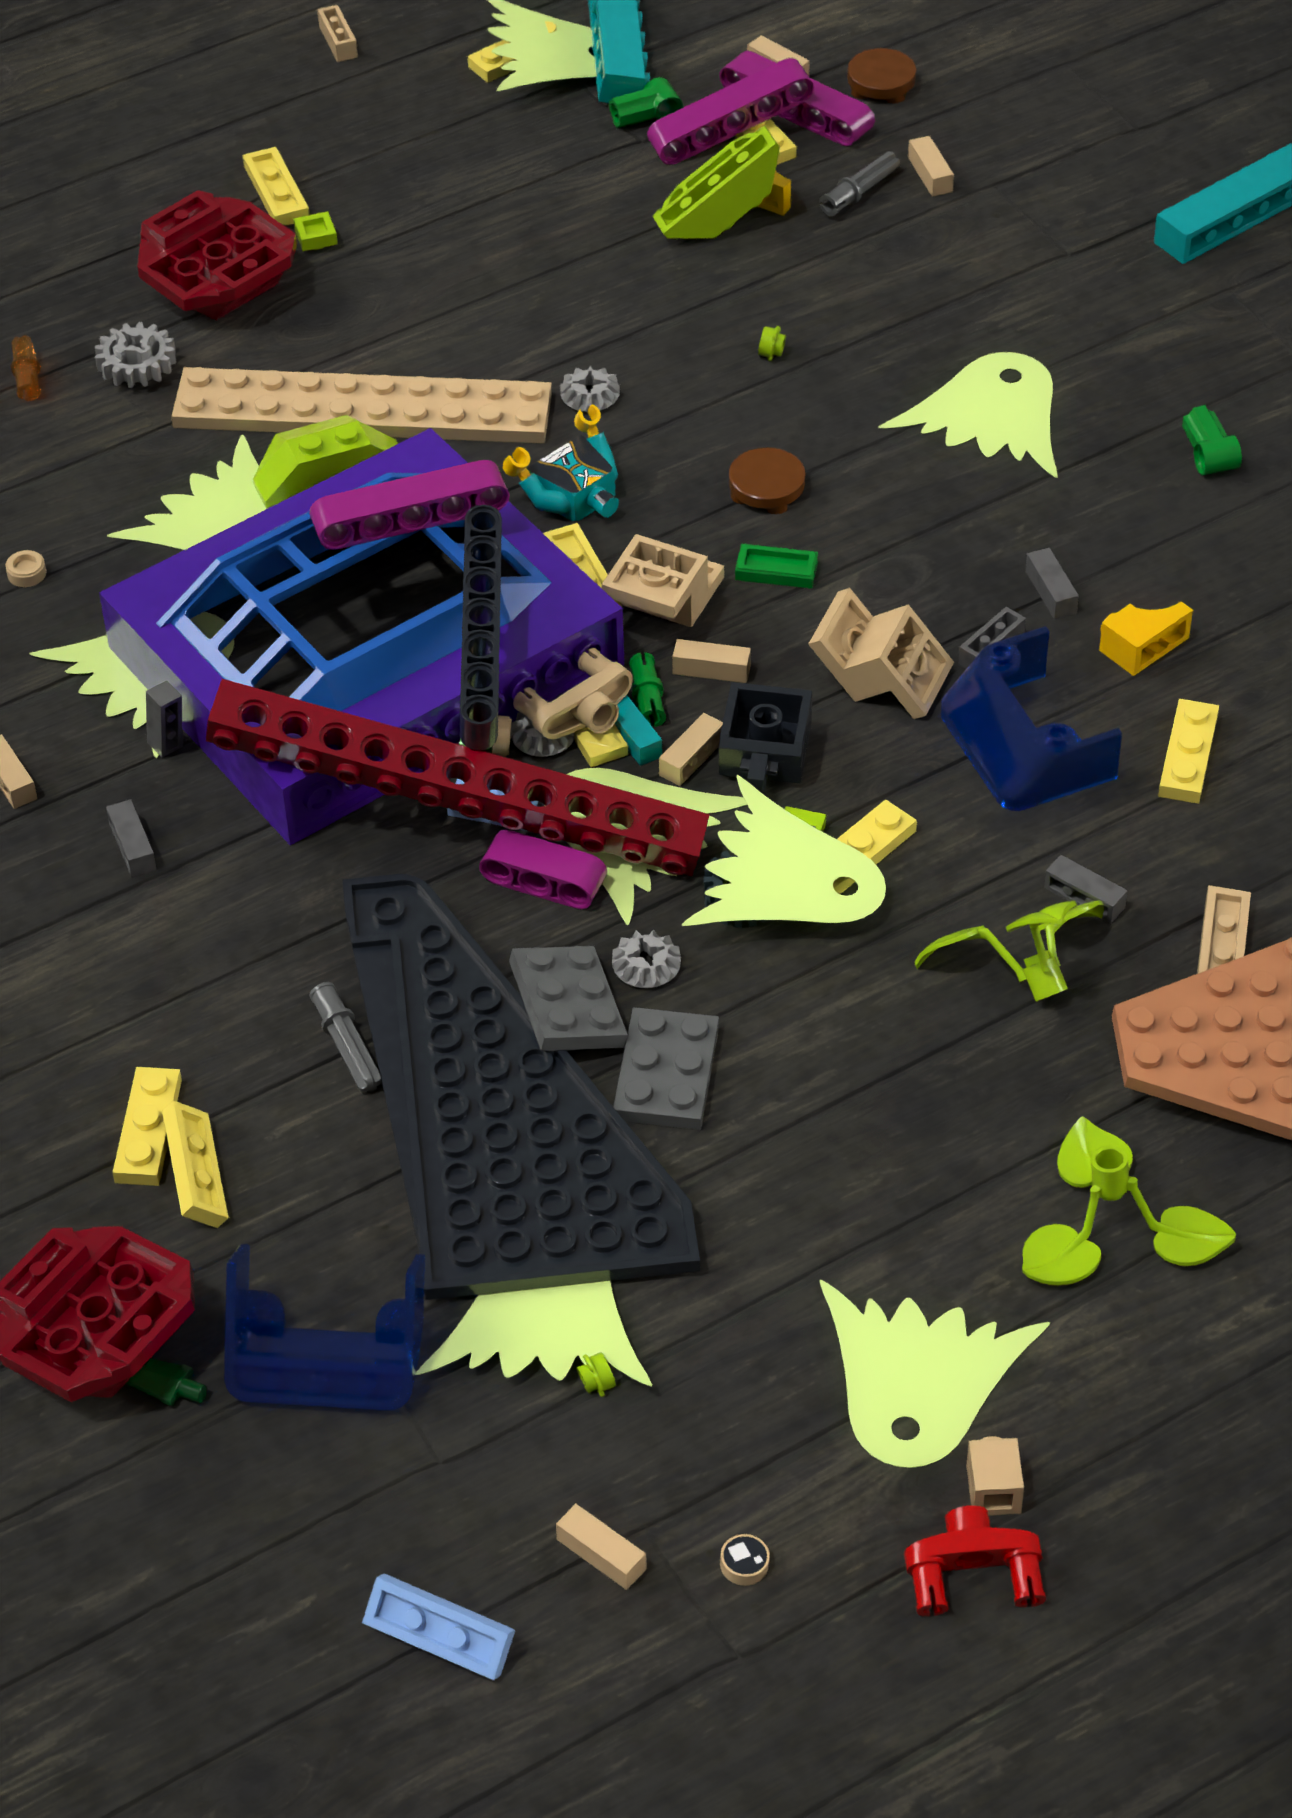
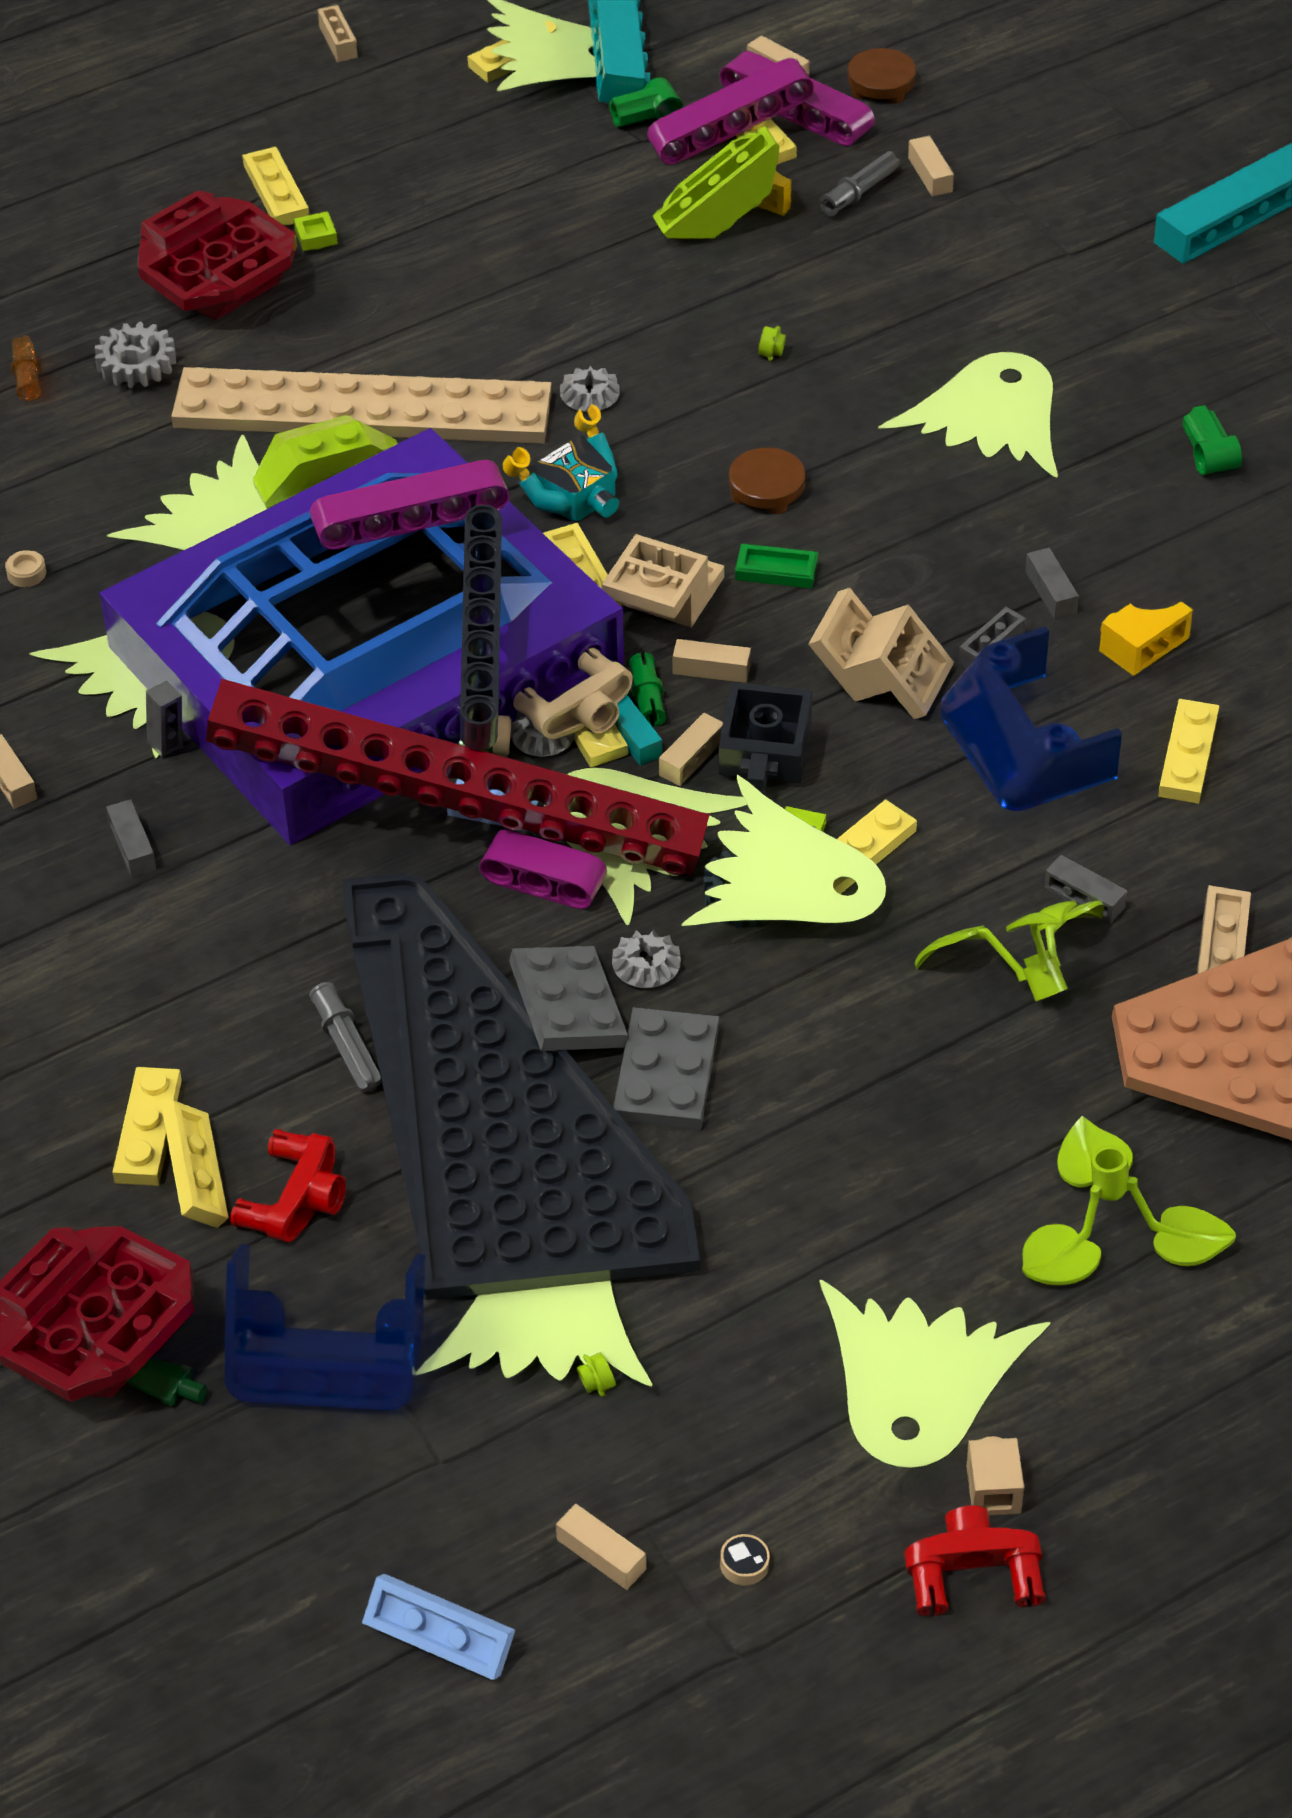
none -> red connector [231,1129,346,1242]

